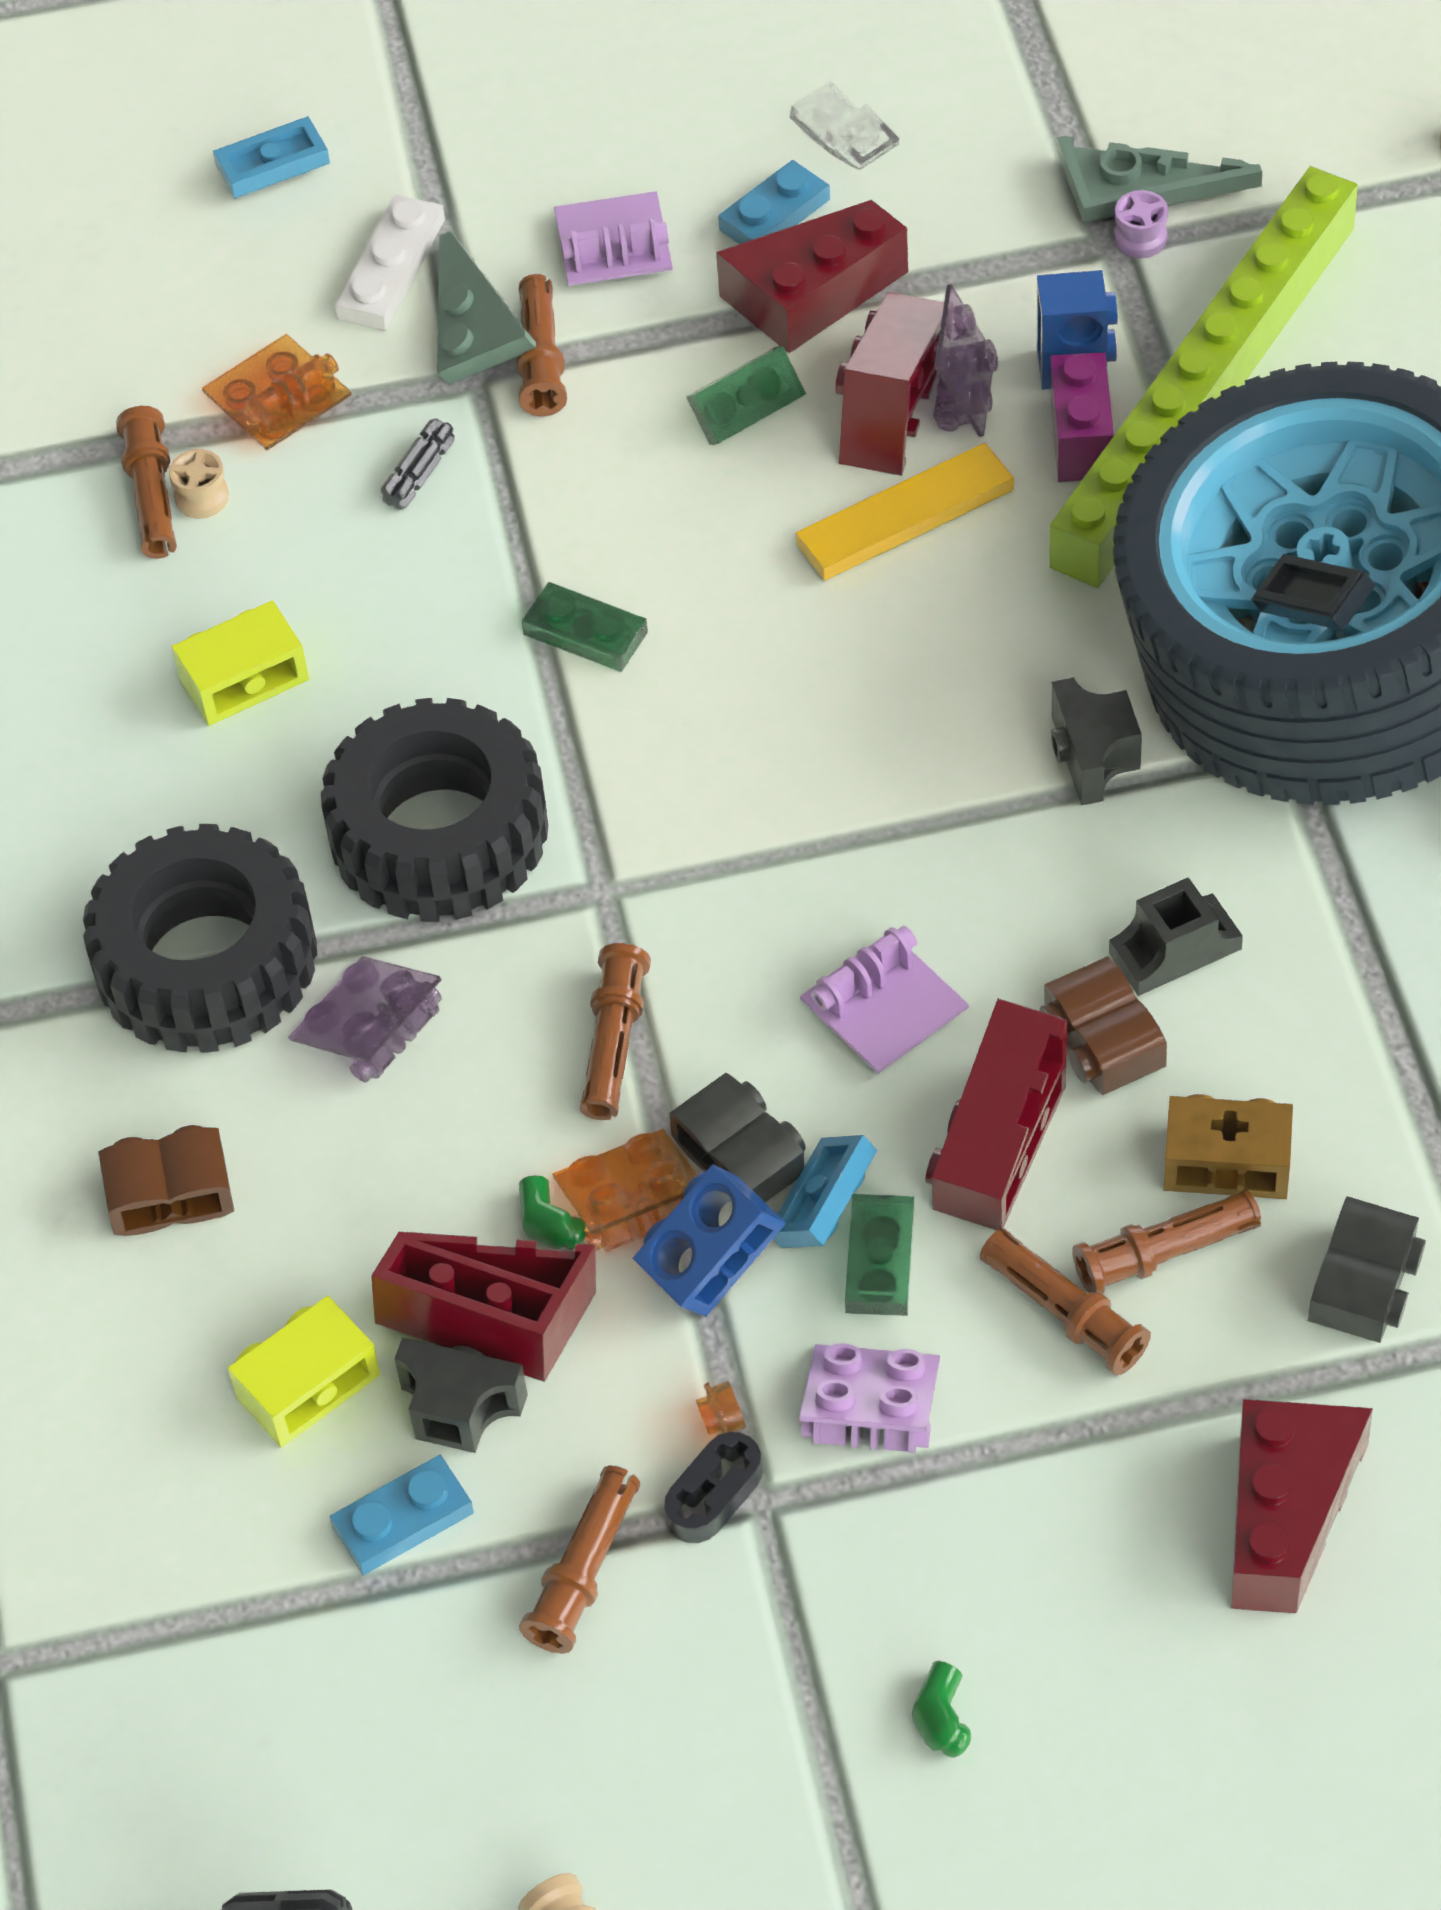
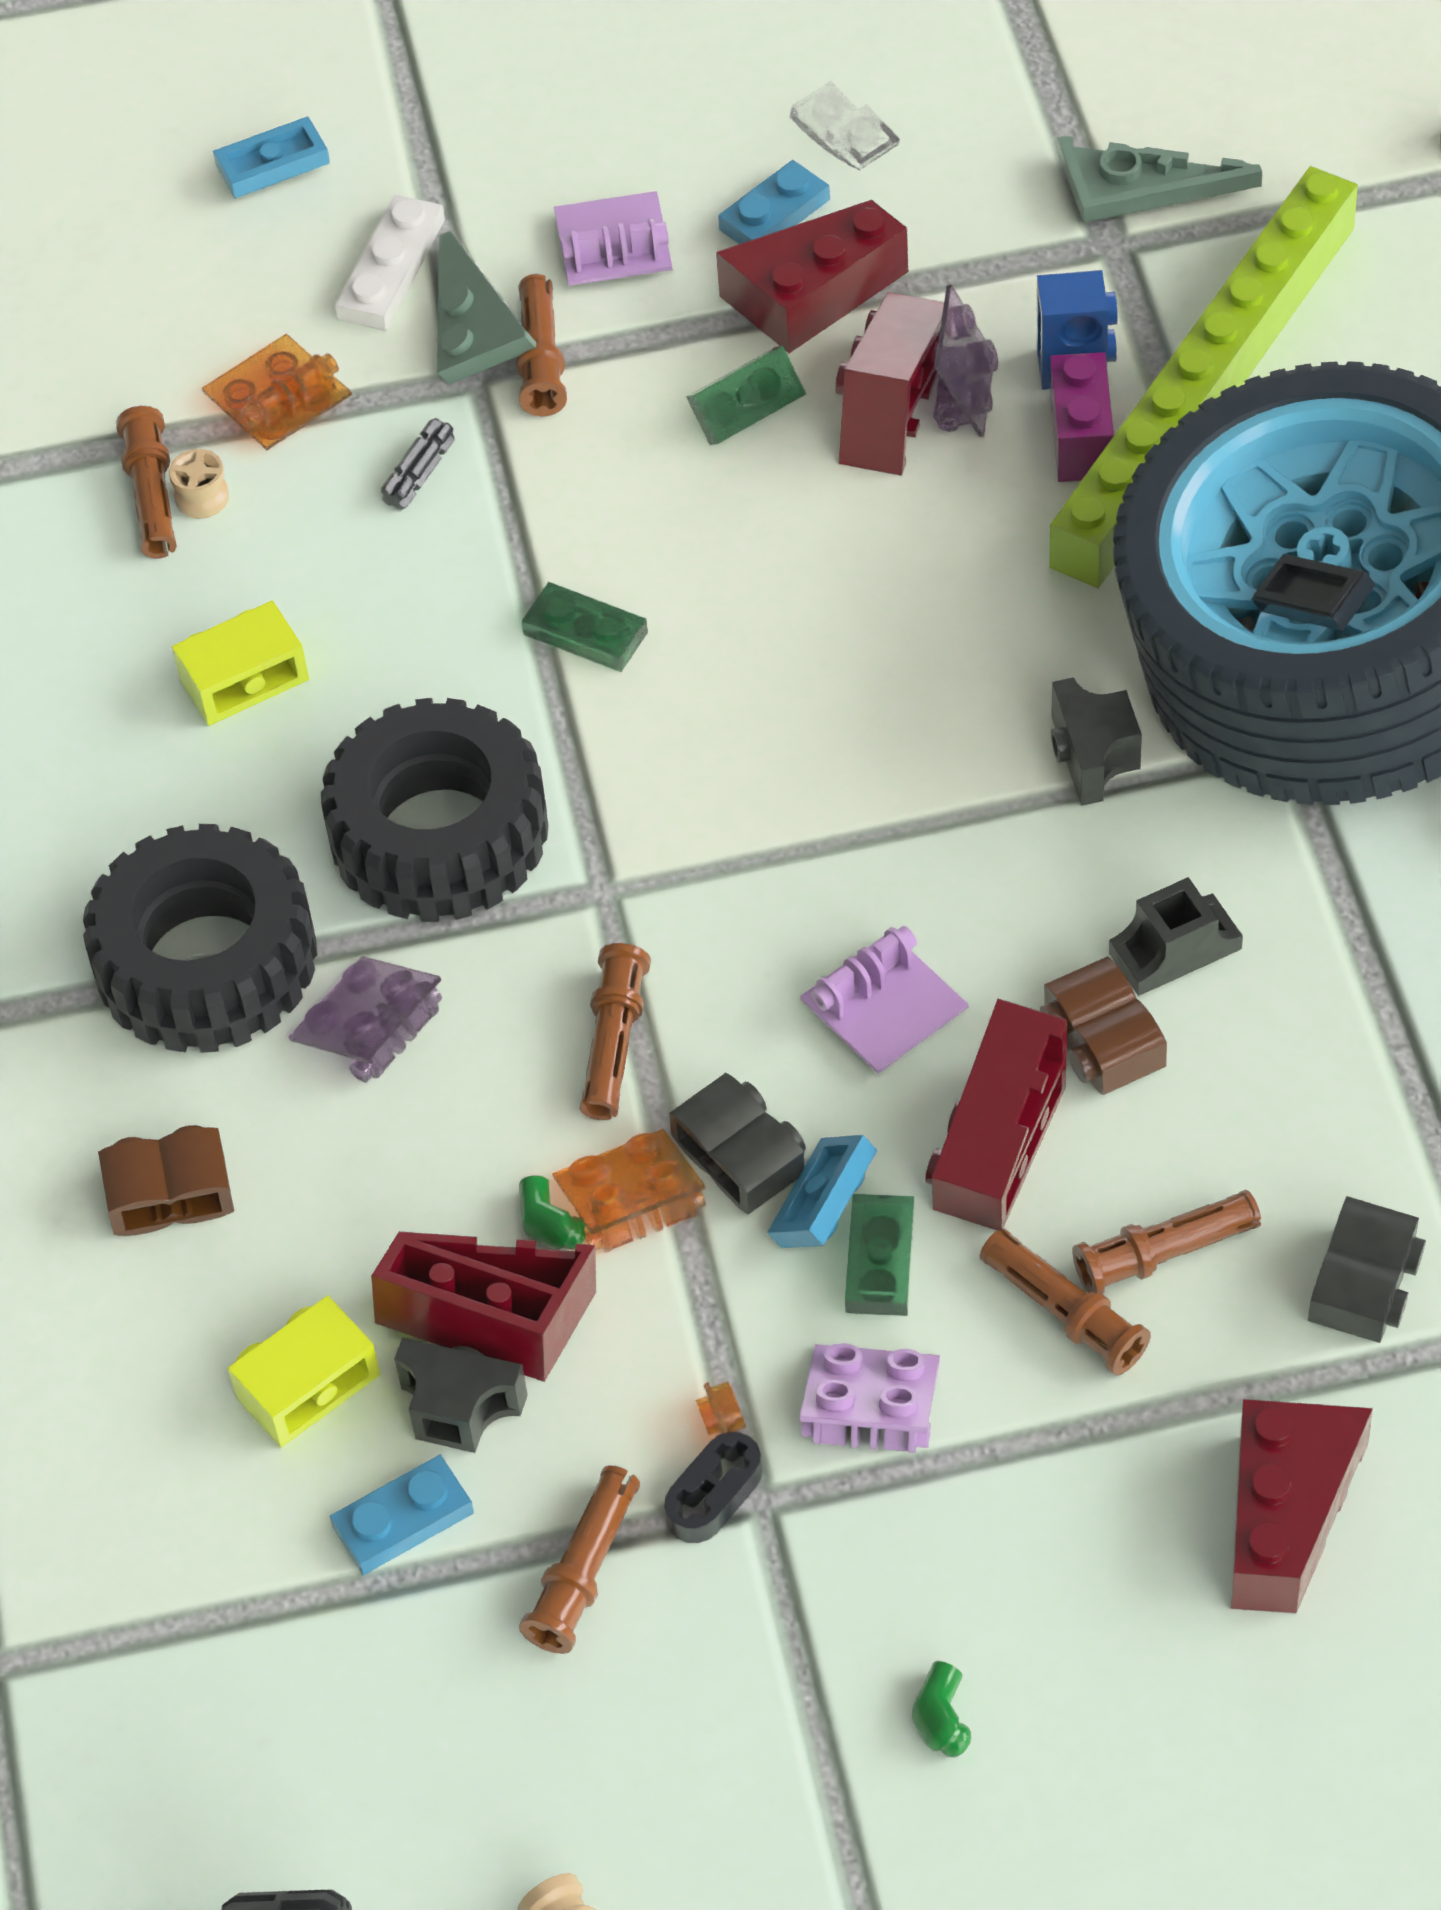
blue brick [632,1164,786,1317] -> none
yellow tile [796,442,1014,581] -> none
lavender wheel [1114,190,1168,258] -> none
pearl gold brick [1164,1094,1293,1199] -> none

